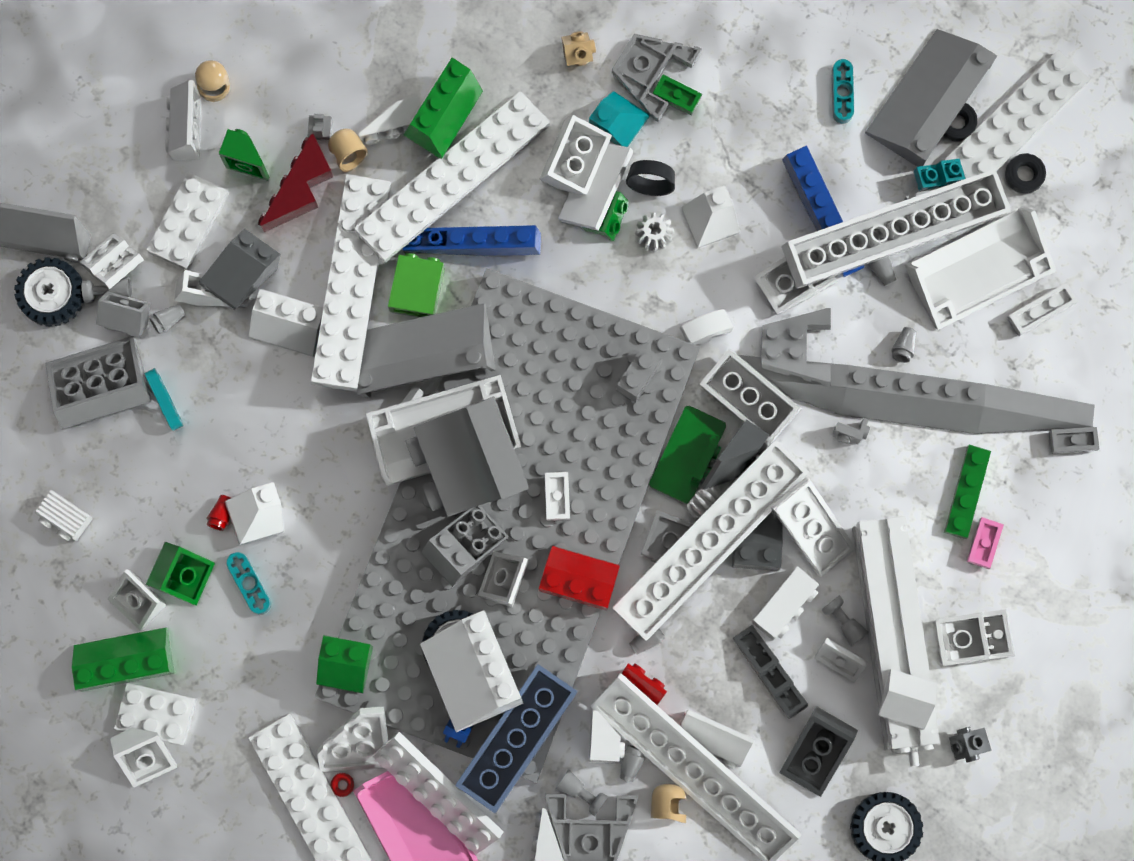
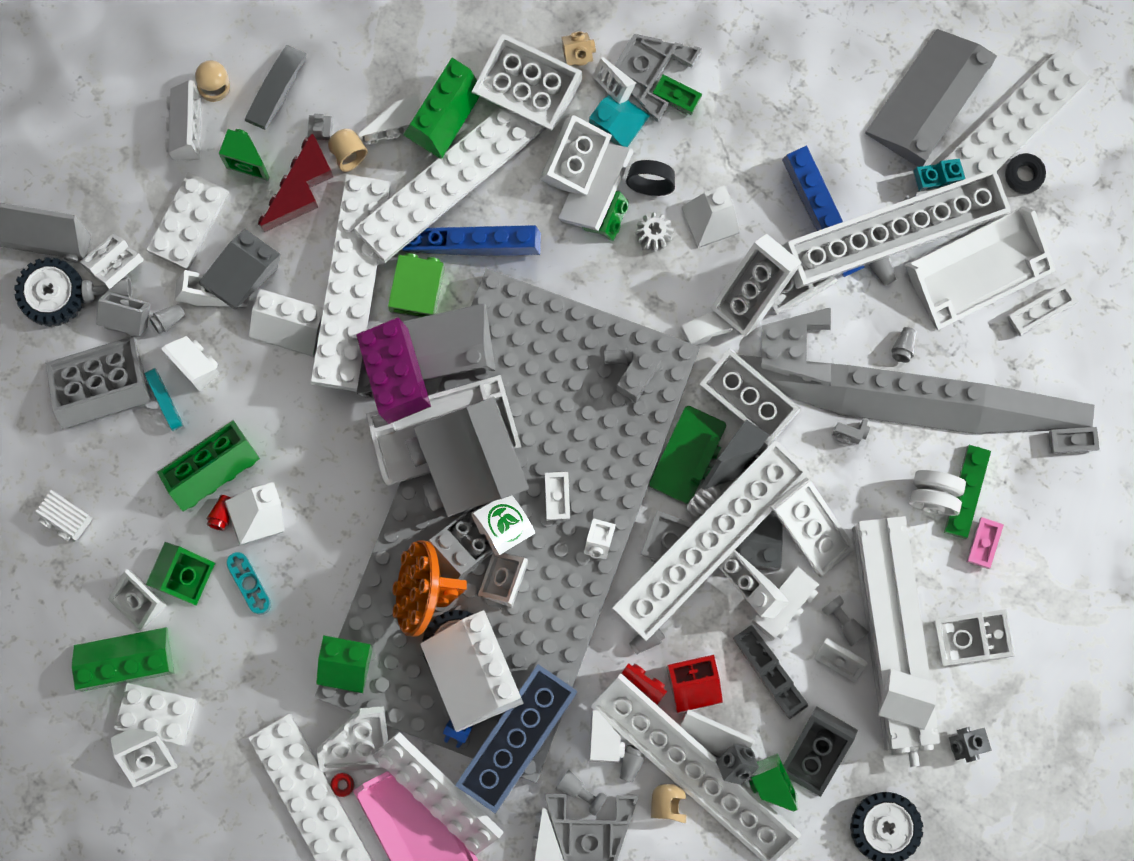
red slope [539,546,620,611] -> none
teal beam [832,59,854,124] -> none
black tyre [943,103,977,141] -> none
none -> green slope [157,420,260,512]
none -> white slope [161,336,220,392]
none -> dark grey slope [245,45,306,130]
none -> magenta brick [356,317,431,424]
none -> orange bracket [392,540,467,637]
none -> slope [471,495,535,555]
none -> white slope [472,33,582,131]
none -> white bracket [584,519,616,559]
none -> white slope [592,57,636,104]
none -> light grey pin [604,347,633,366]
none -> red slope [666,655,723,713]
none -> white brick [711,234,802,337]
none -> dark grey brick [716,744,759,785]
none -> white slope [718,550,789,618]
none -> green slope [749,753,798,812]
none -> white wheel [909,470,966,516]

